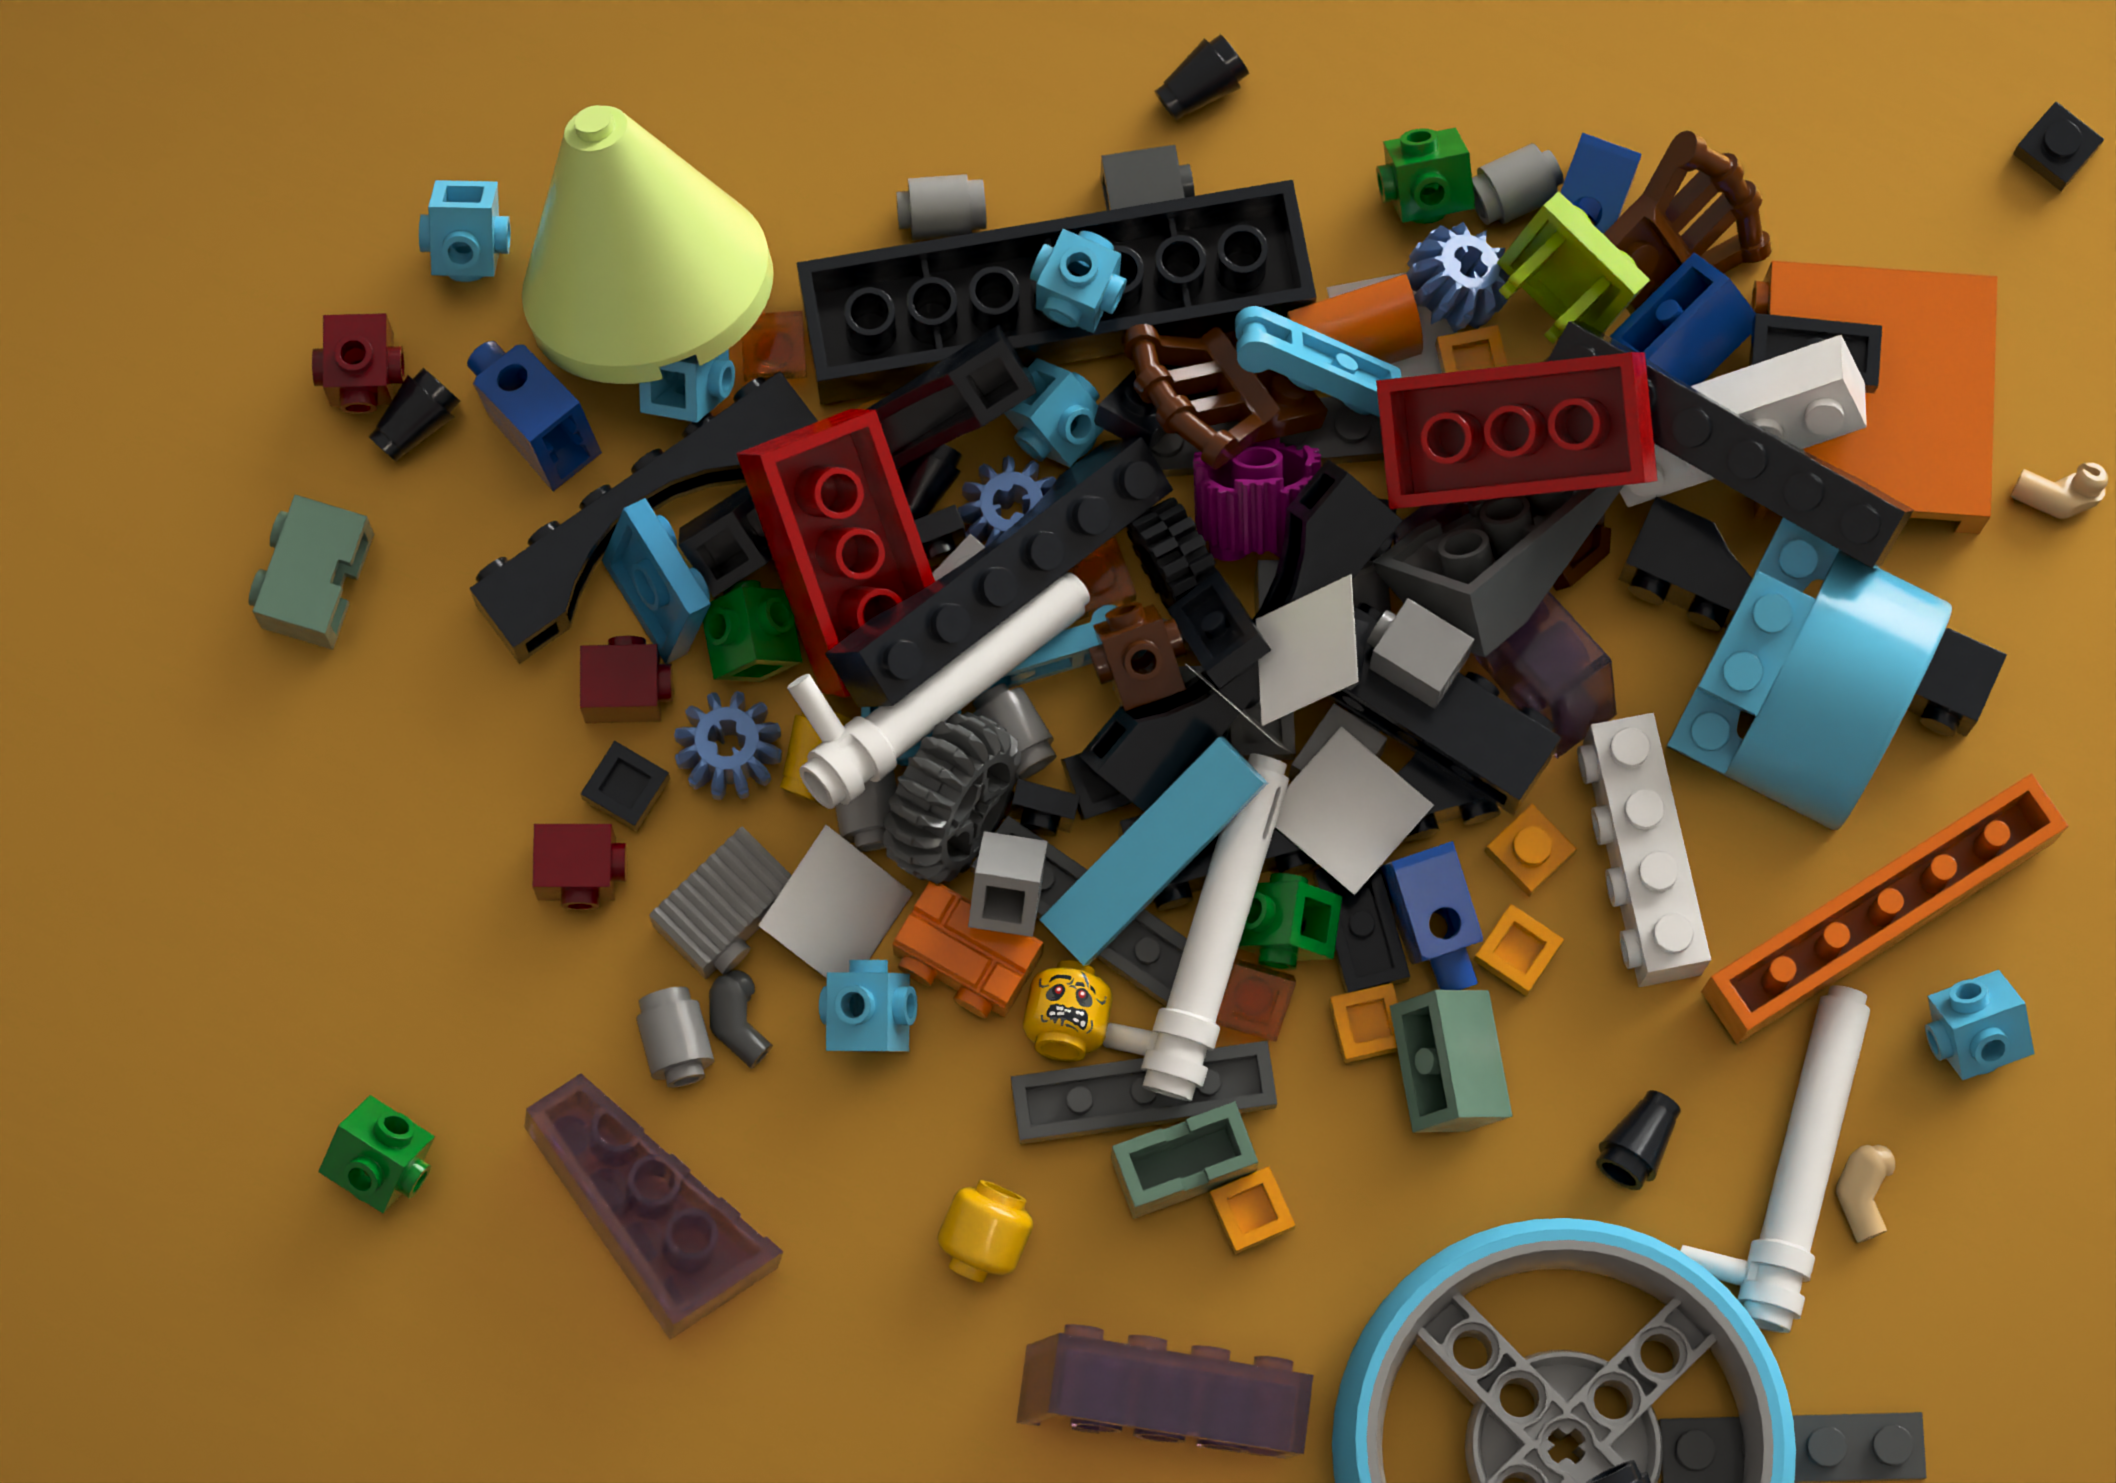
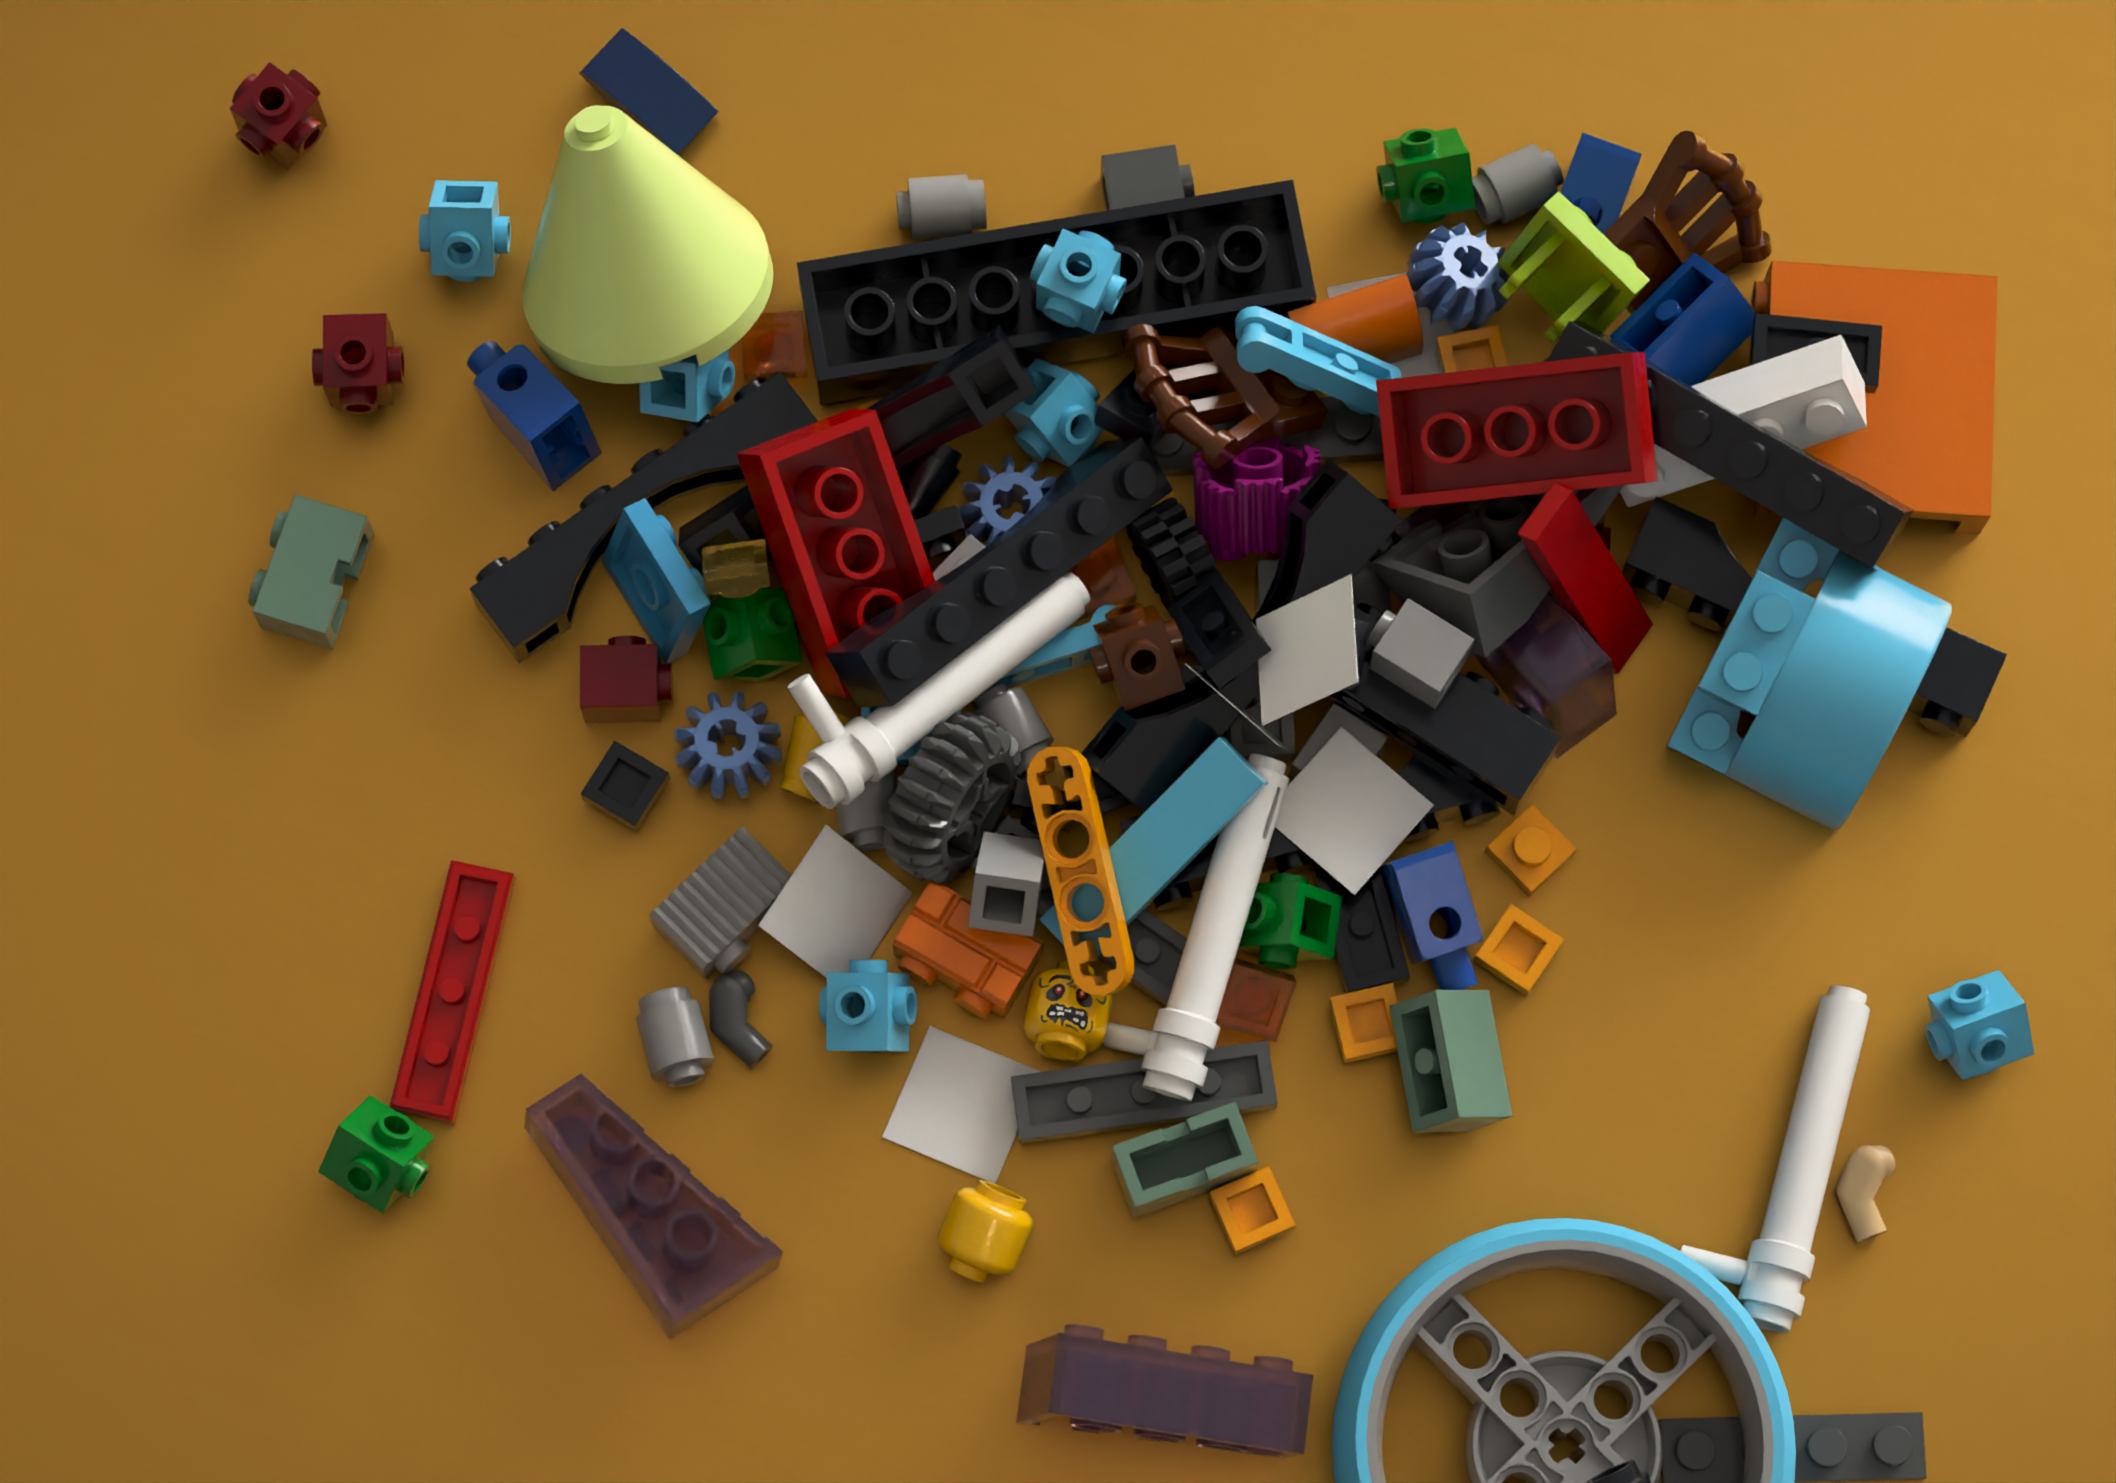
black cone [369,367,461,462] -> none
dark red brick [532,824,628,910] -> none
black cone [1154,34,1250,121] -> none
white brick [1577,712,1711,987] -> none
black cone [1596,1090,1681,1190] -> none
orange brick [1701,773,2069,1045] -> none
tan arm [2010,463,2108,519] -> none
black plate [2013,101,2104,192] -> none
none -> dark red brick [230,62,327,170]
none -> red tile [389,860,516,1125]
none -> dark blue slope [579,28,719,155]
none -> clear yellow plate [702,539,770,598]
none -> white sticker [882,1026,1041,1184]
none -> light orange beam [1027,746,1135,995]
none -> red tile [1518,483,1653,674]

